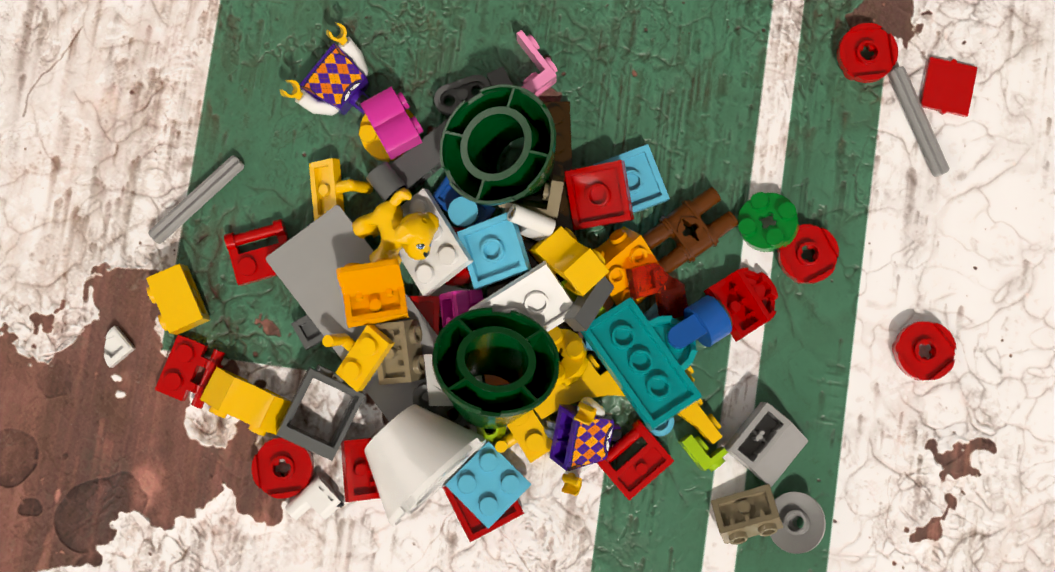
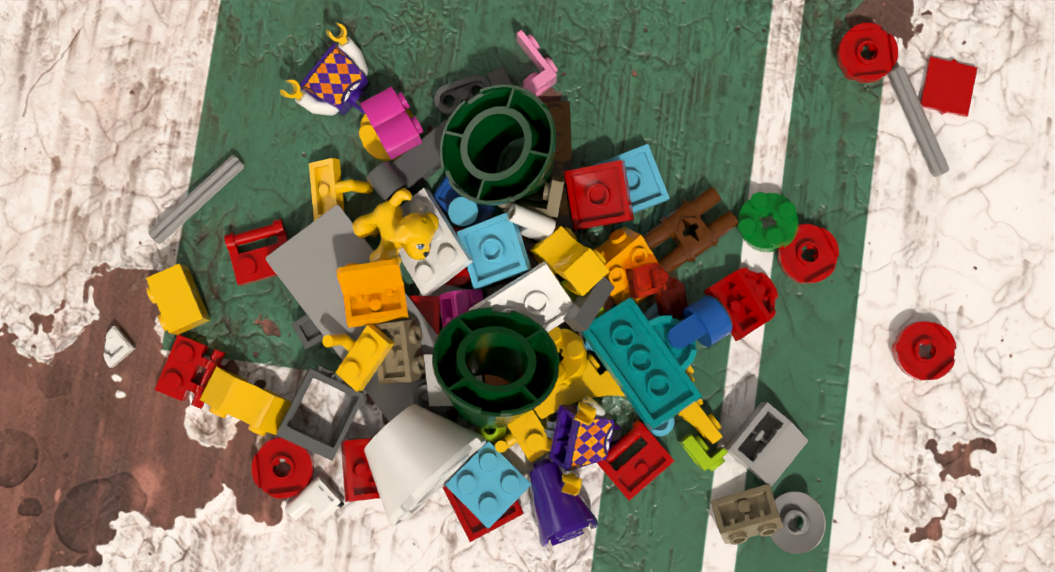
none -> dark purple cone [529,458,599,548]

